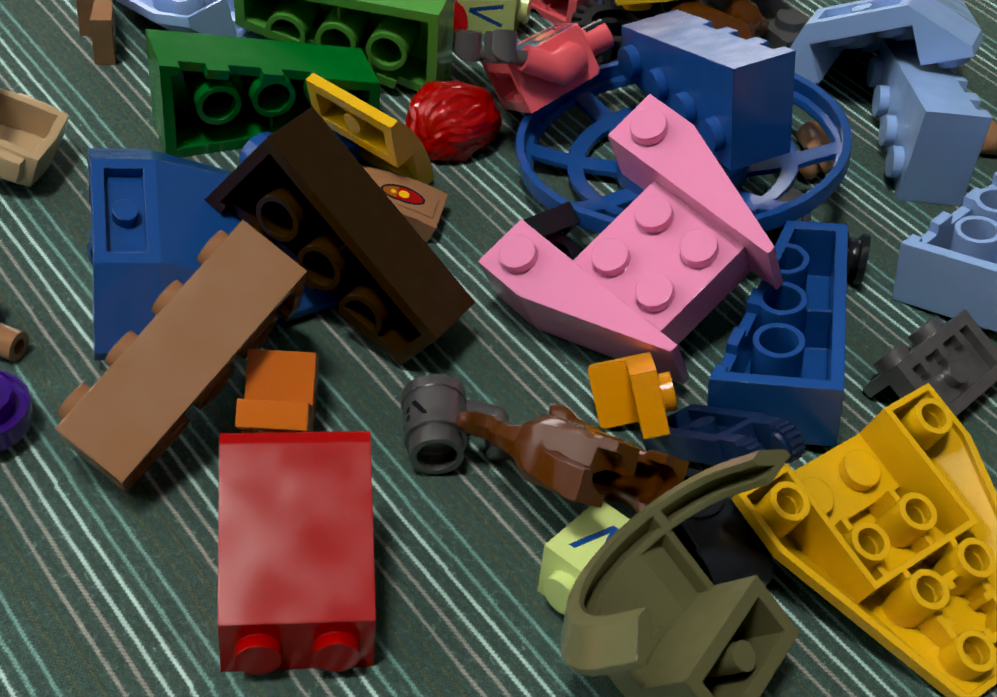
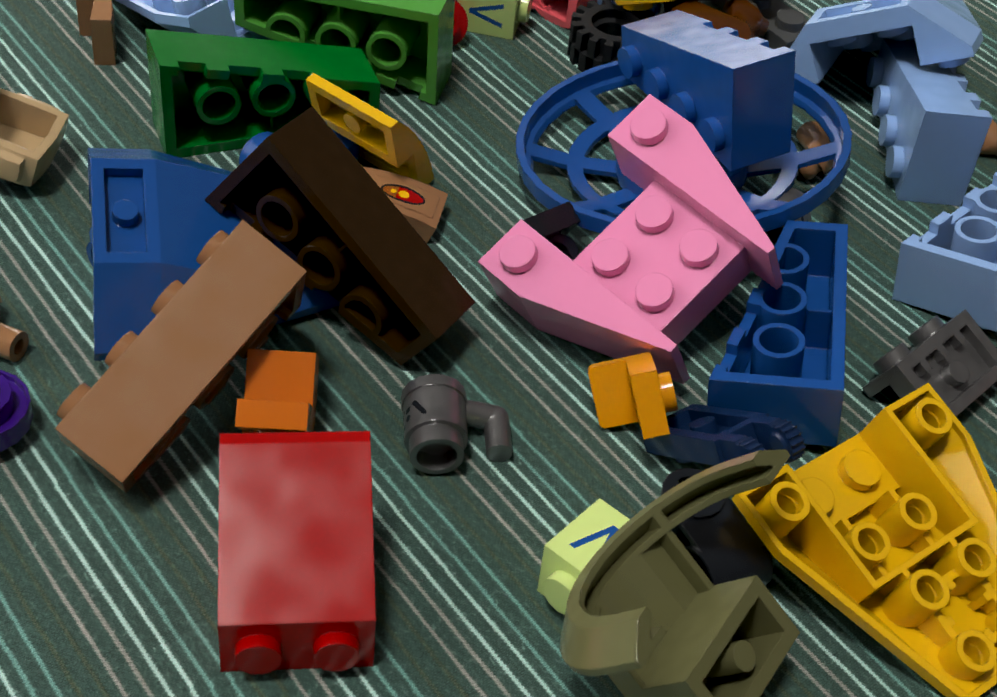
red hair [406,81,503,163] -> none
coral torso [453,18,614,114] -> none
reddish brown animal [456,404,689,512] -> none
black bush [847,230,871,286] -> none

